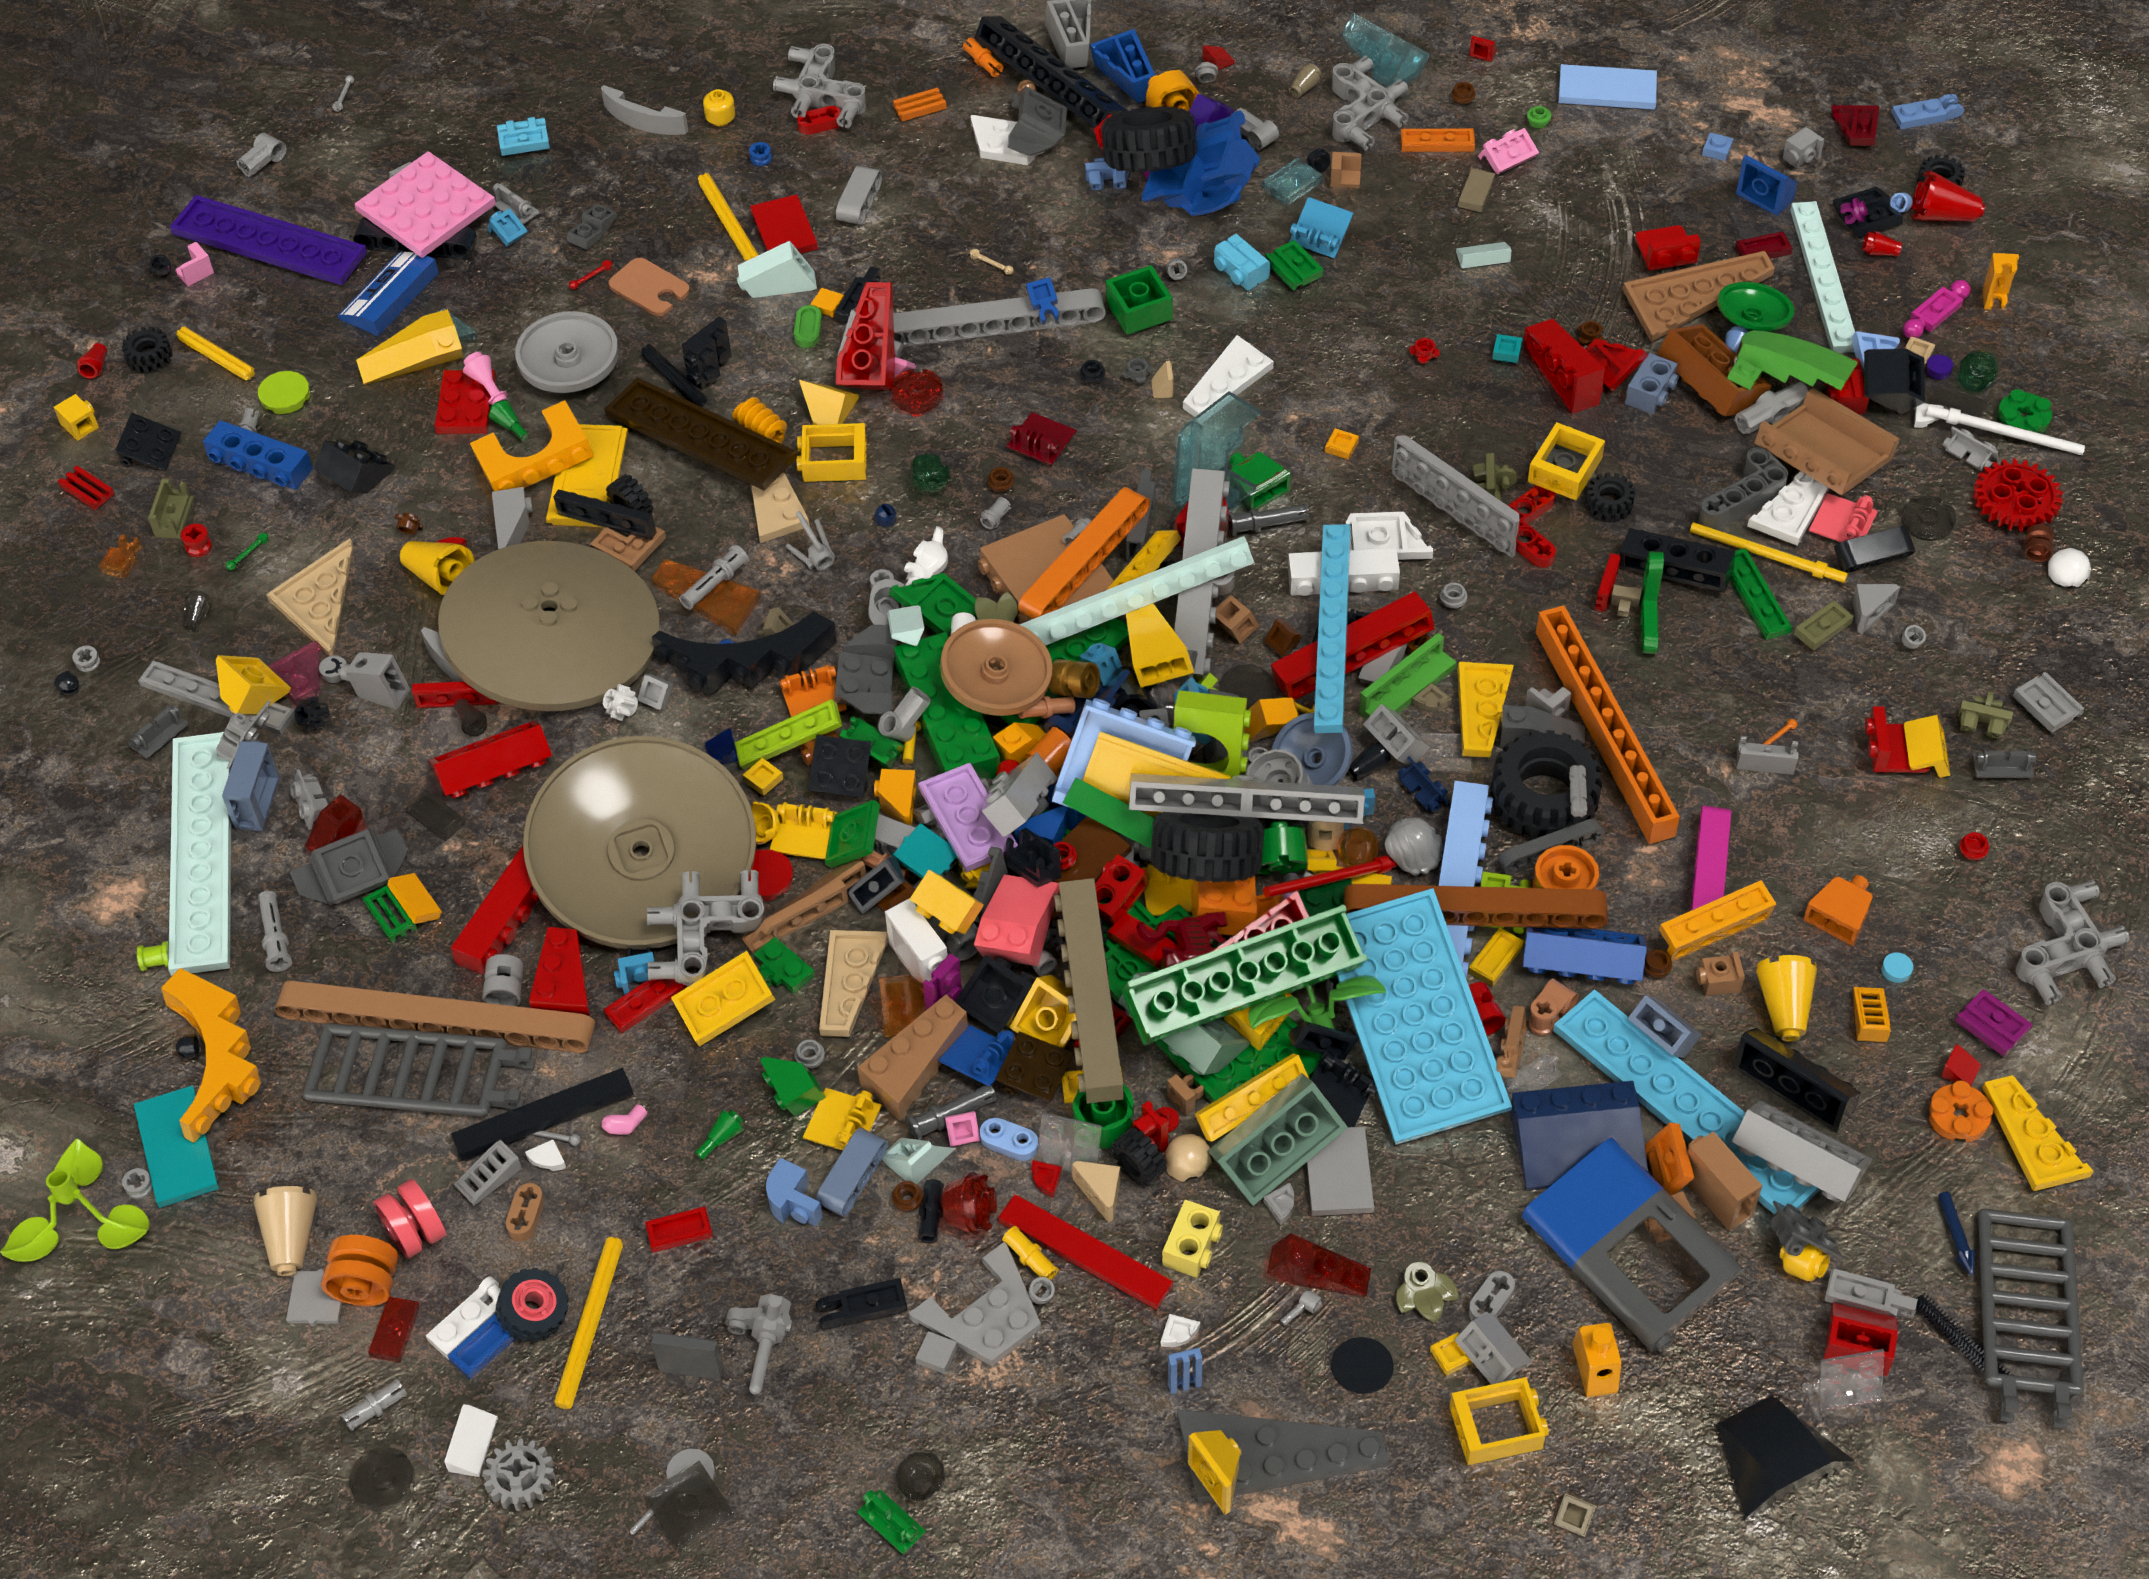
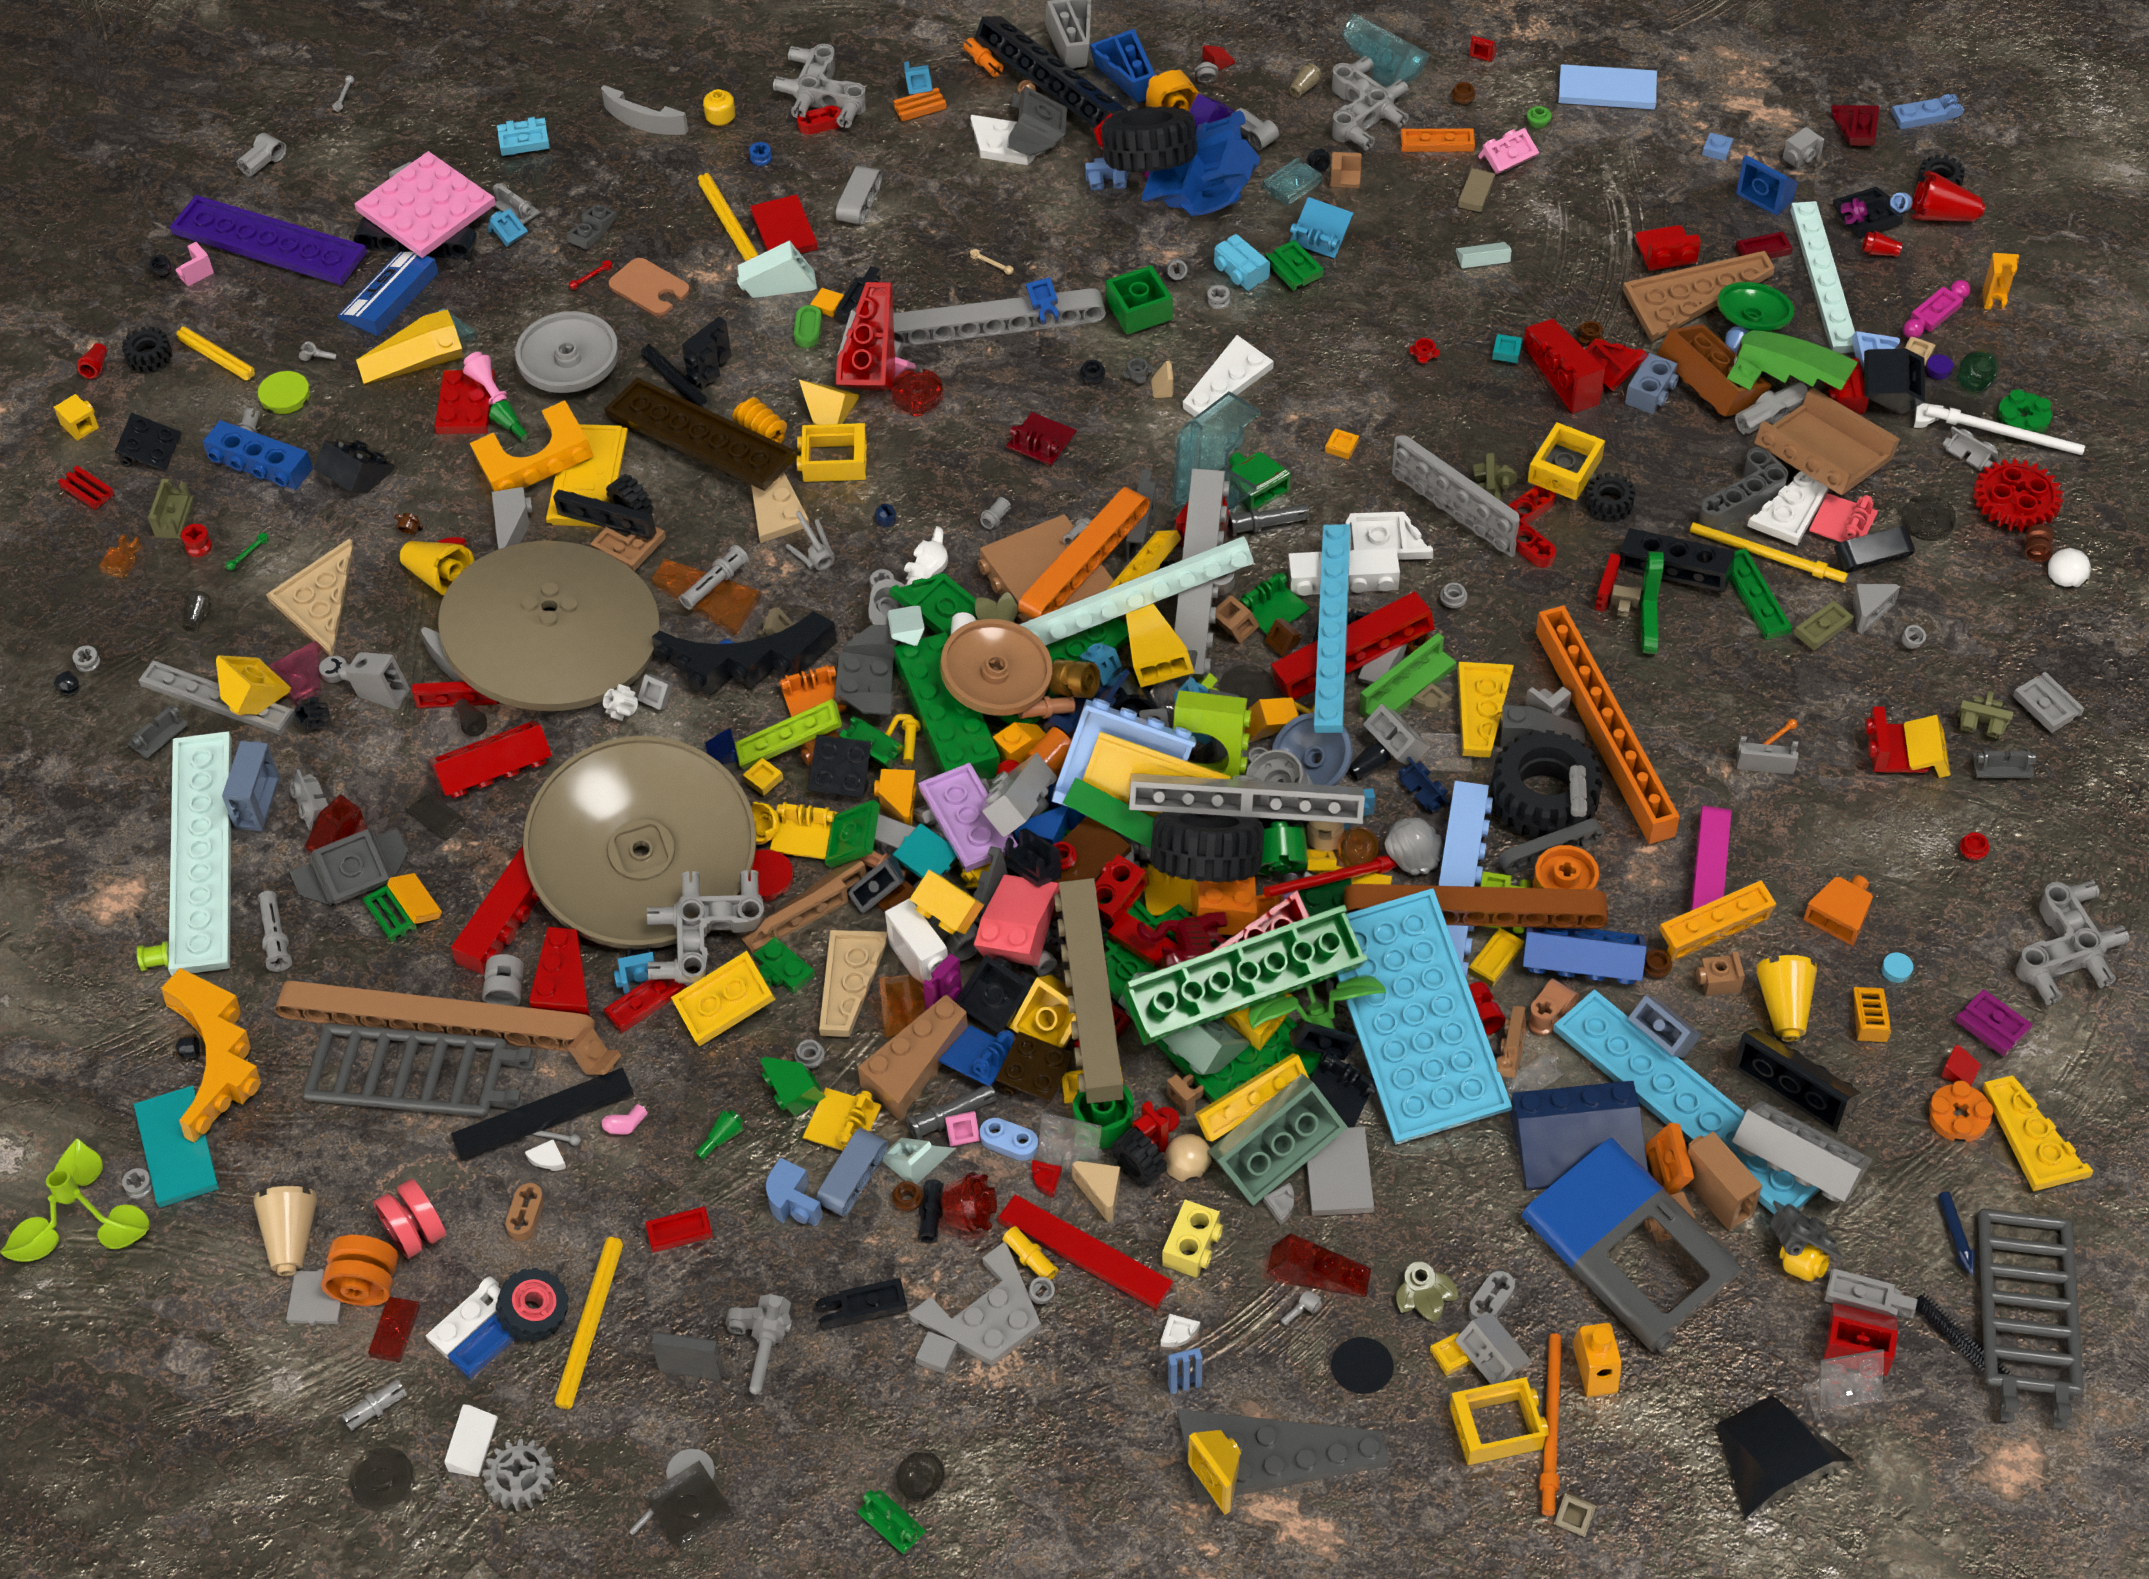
light grey hinge [216,700,271,769] -> none
light grey slope [454,1140,522,1207] -> none
light grey piece [878,686,932,742] -> none
clear green hair [910,454,950,493] -> none
reddish brown plate [988,467,1014,492] -> none
none -> light grey hand [299,341,337,361]
none -> medium nougat bracket [568,1028,621,1075]
none -> dark azure panel [904,61,933,95]
none -> light grey bush [1207,285,1230,309]
none -> green hinge [1238,573,1310,635]
none -> orange bar [1539,1333,1562,1516]

